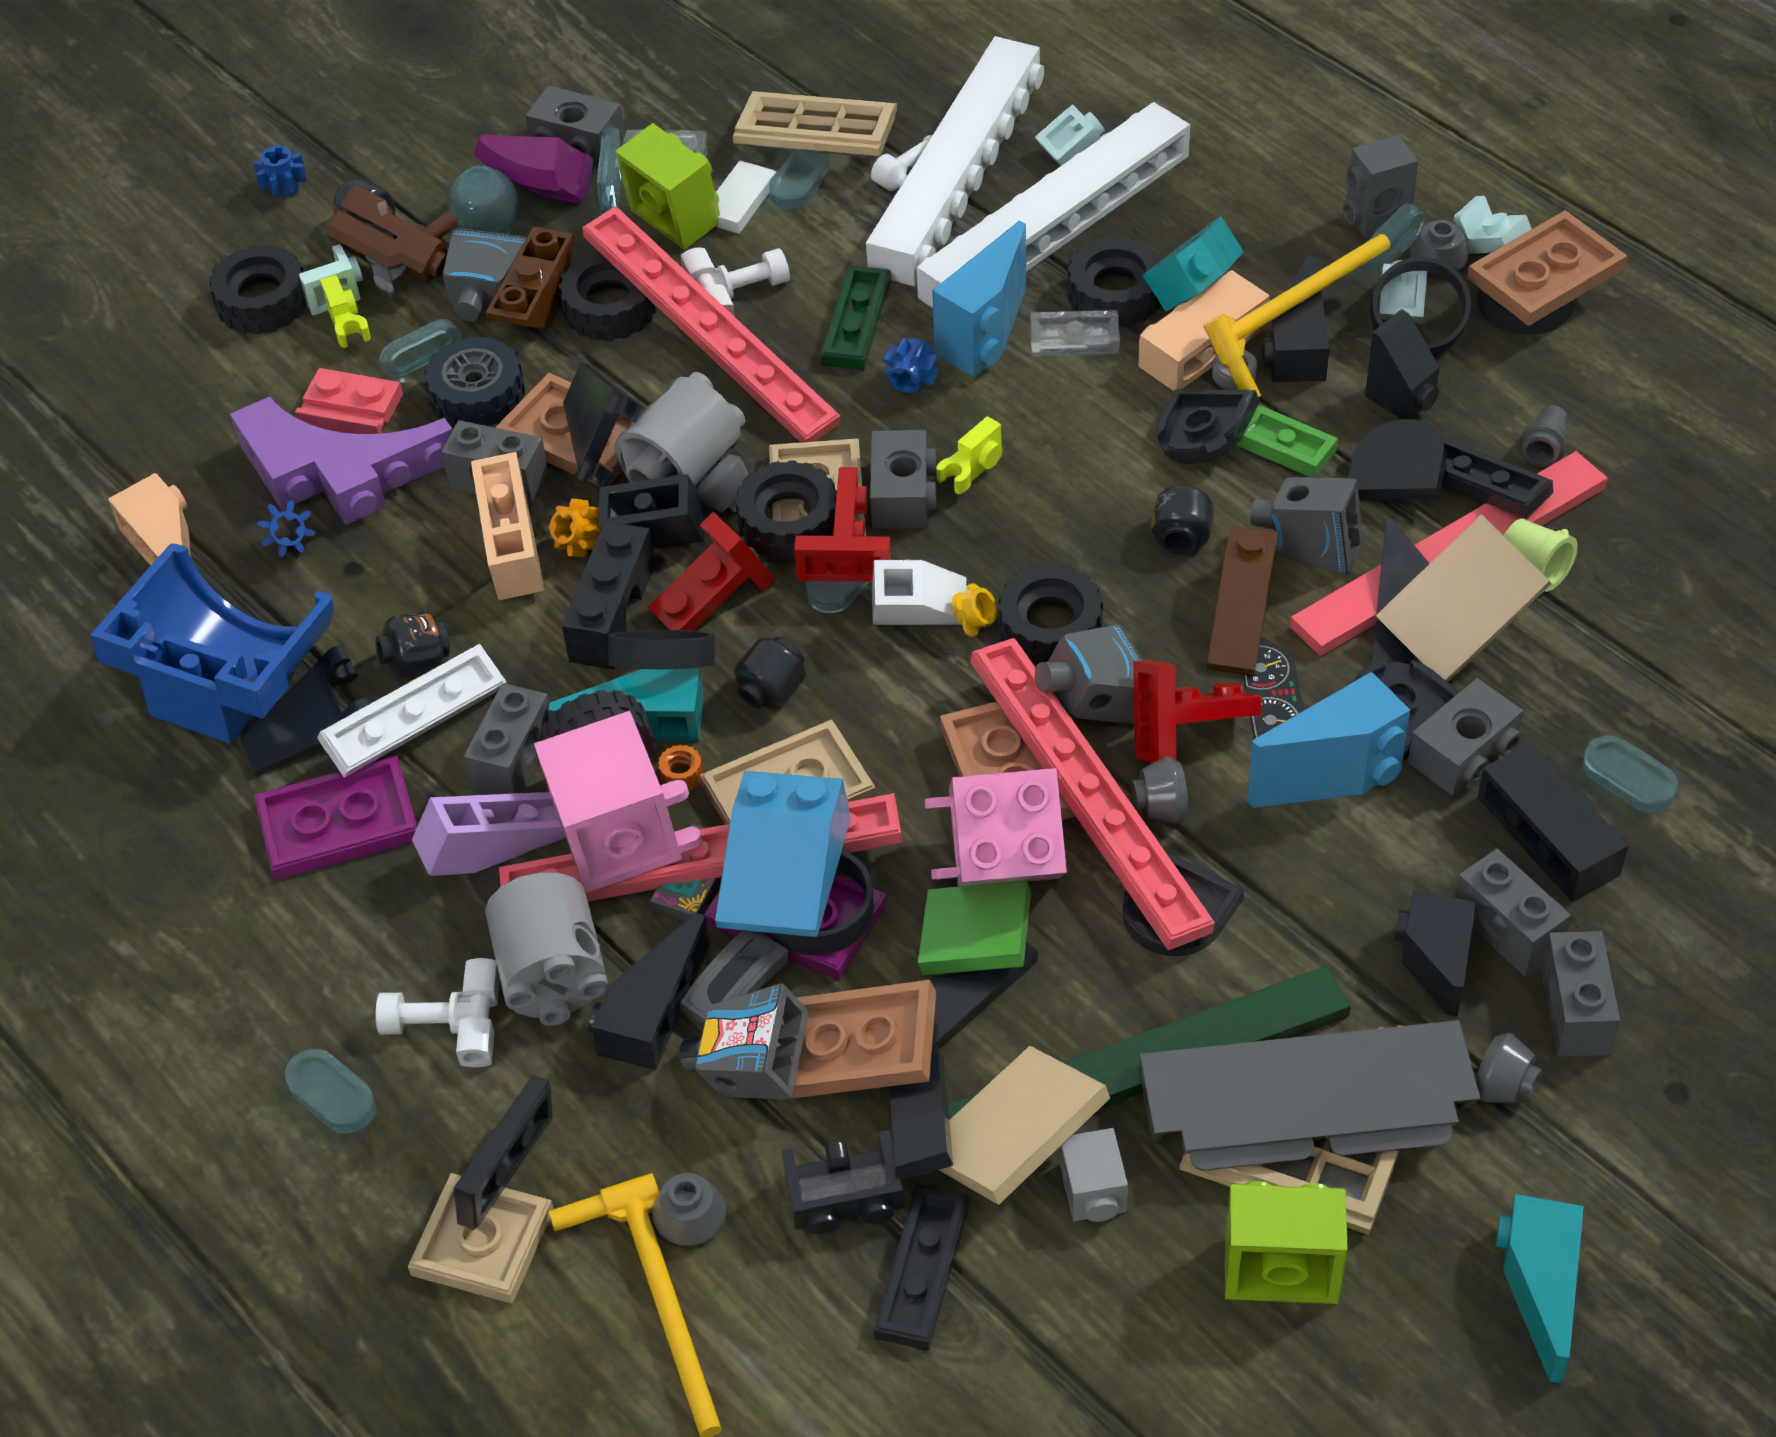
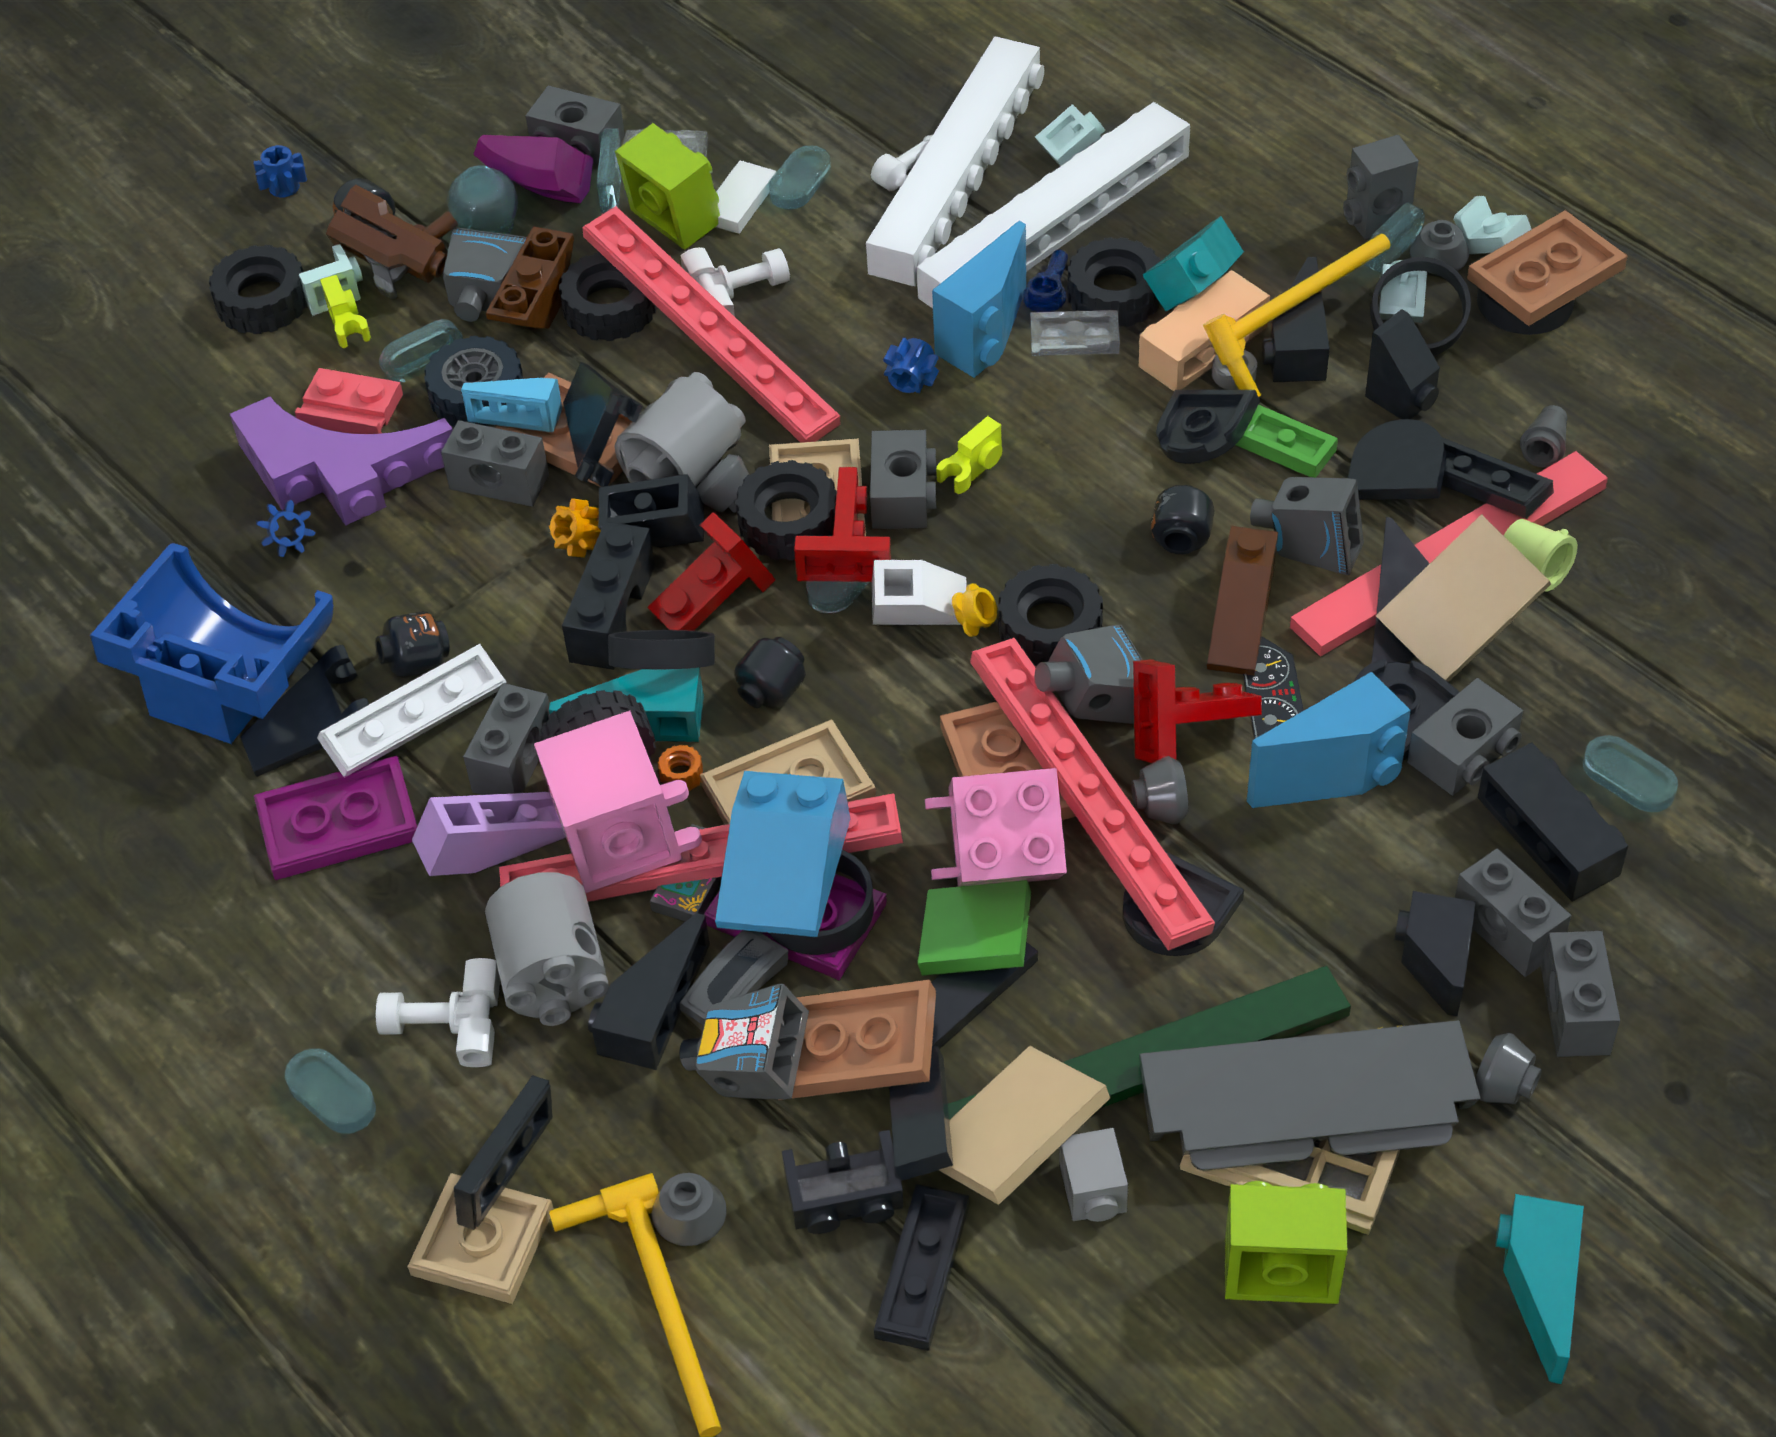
light nougat slope [108,473,191,566] -> none
light nougat slope [471,452,544,600] -> none
tan piece [733,91,897,157] -> none
dark green tile [821,265,891,370] -> none
none -> medium azure slope [461,378,562,432]
none -> clear blue plate [1023,250,1069,314]

